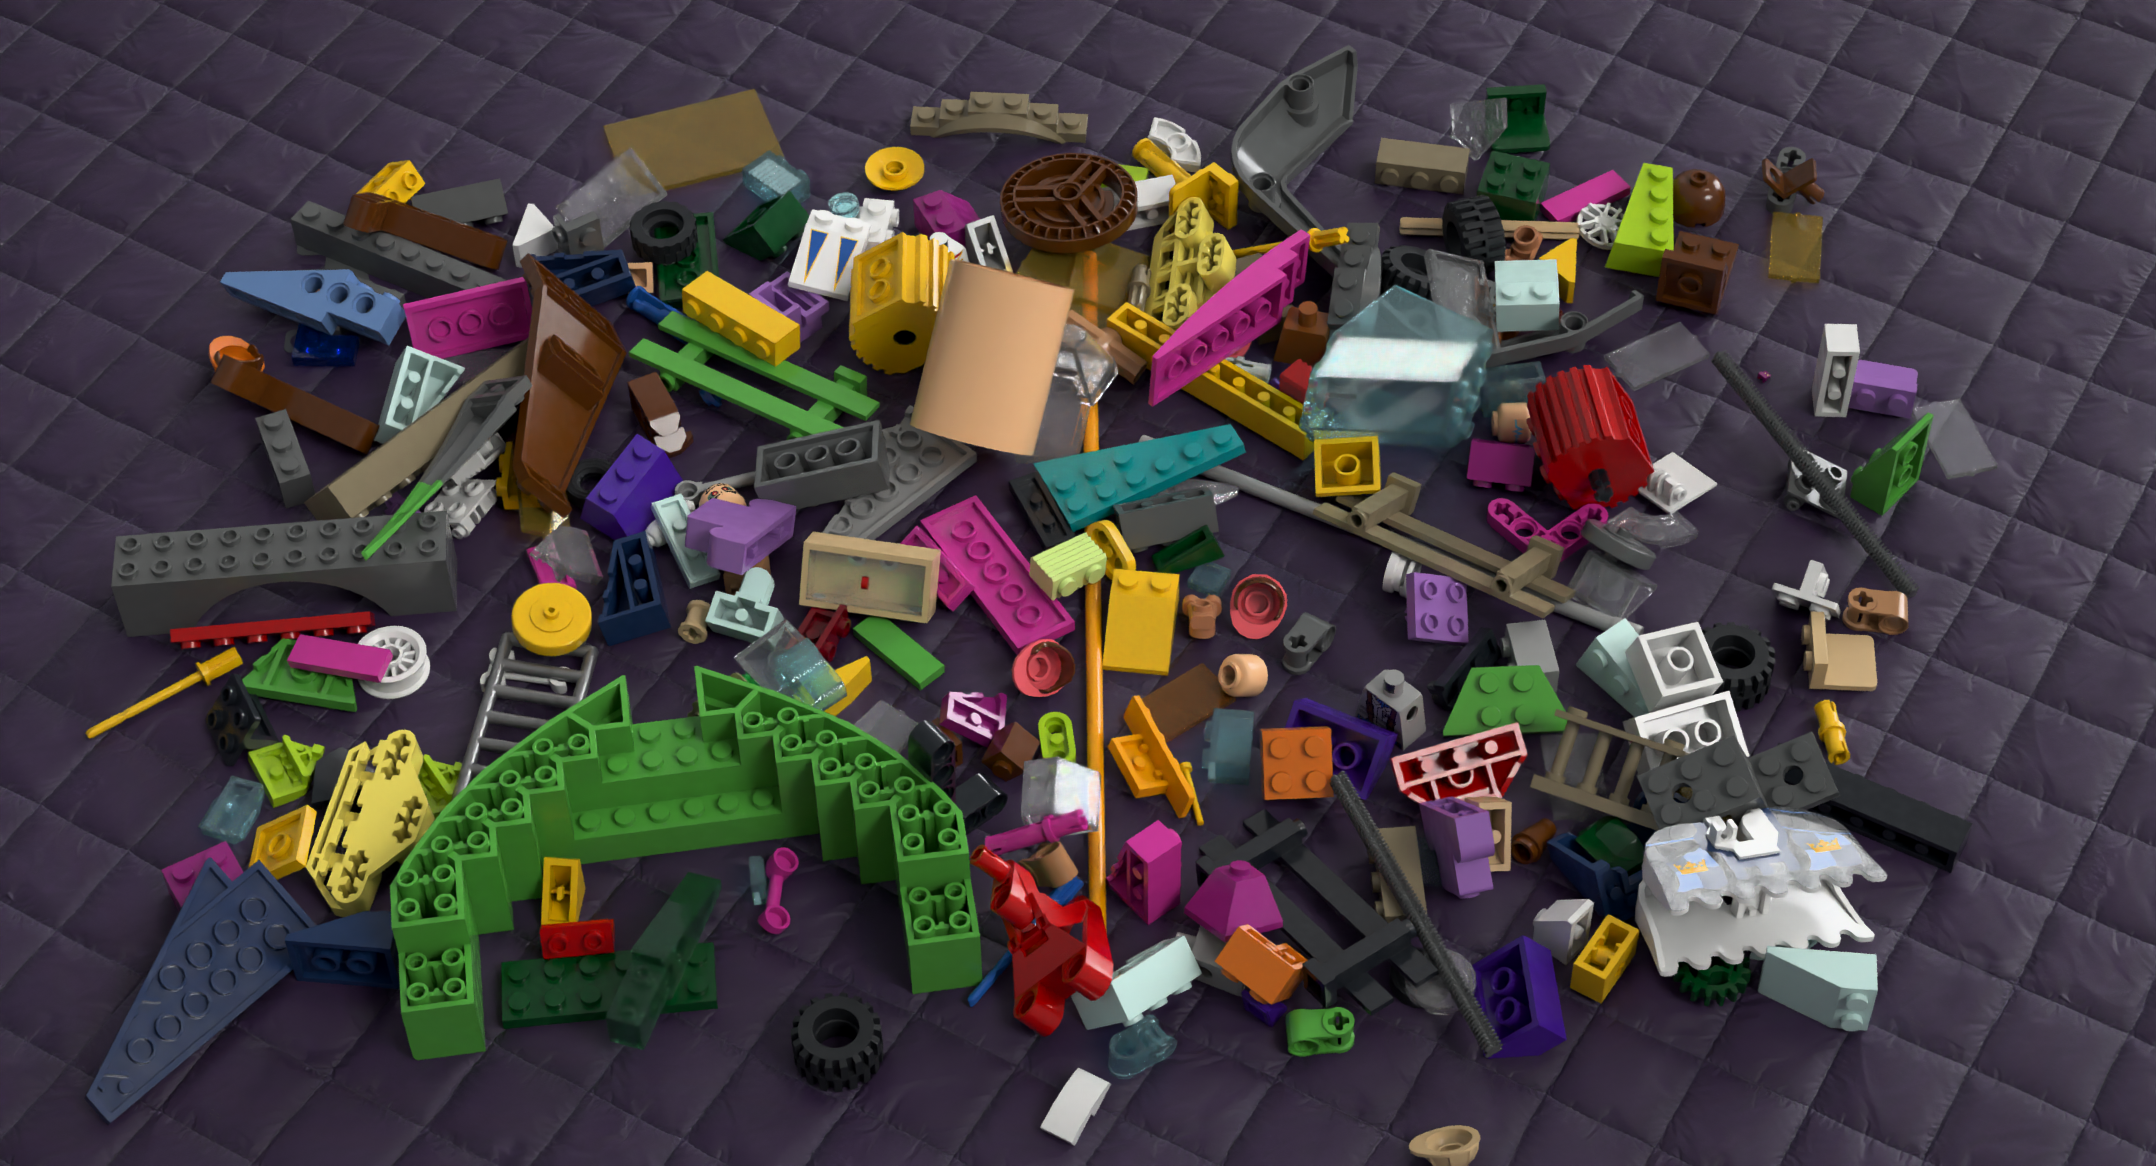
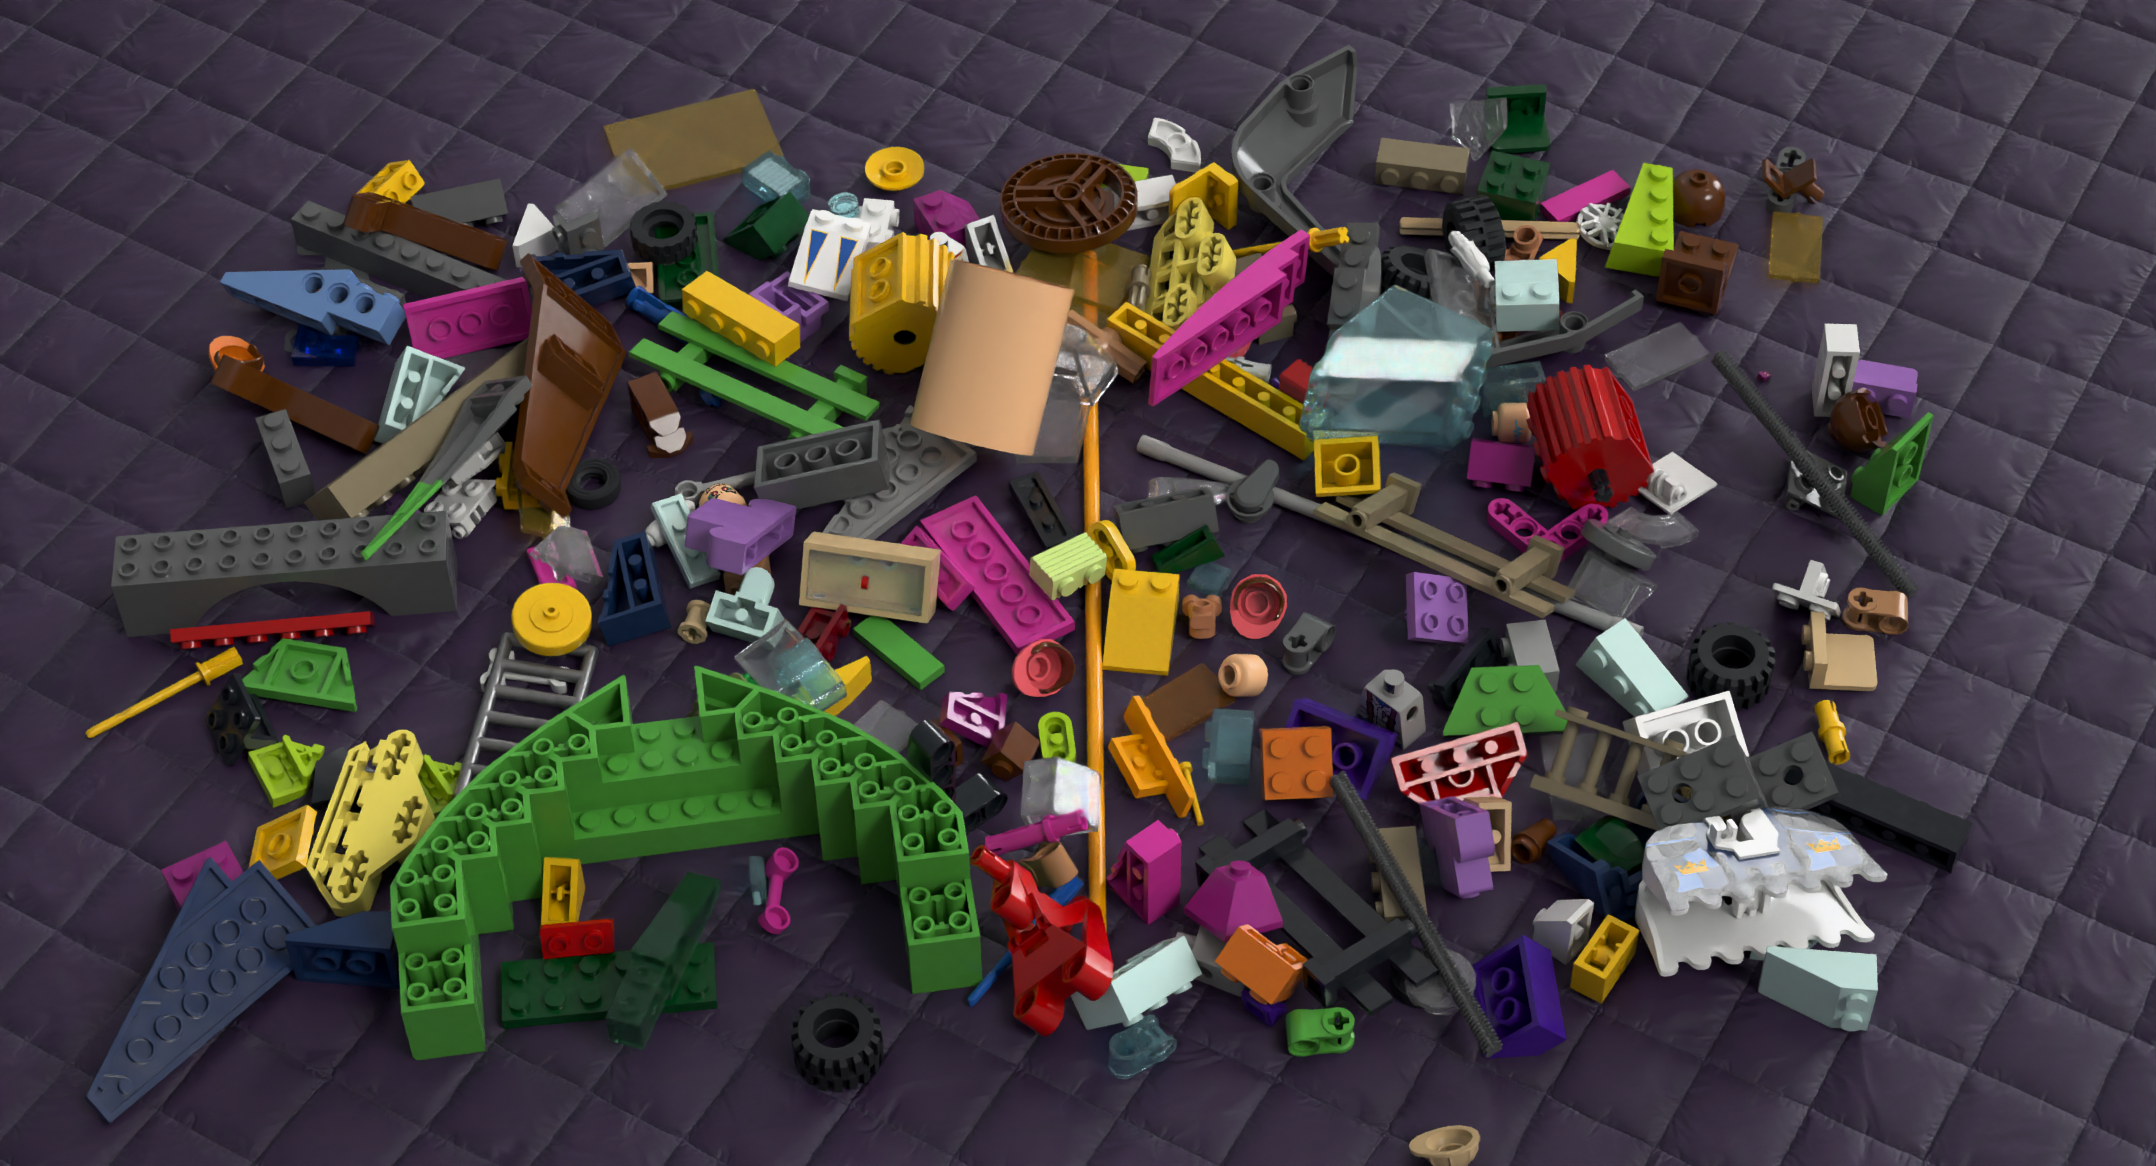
clear light blue slope [198,776,265,845] -> none
dark pink tile [287,634,393,683] -> none
white wheel [358,626,430,699] -> none
dark purple slope [580,434,683,540] -> none
dark tan piece [910,92,1088,144] -> none
teal wing [1033,424,1246,532] -> none
white slope [1040,1068,1111,1146] -> none
yellow piece [1132,138,1191,184] -> none
dark orange torso [1274,301,1330,371] -> none
white wheel [1382,552,1422,598] -> none
white brick [1625,622,1723,713] -> none
dark green gear [1673,956,1751,1006] -> none
clear piece [1911,398,1997,479] -> none
none -> dark grey piece [1226,460,1280,524]
none -> white piece [1448,231,1495,288]
none -> reddish brown cylinder [1827,387,1887,453]

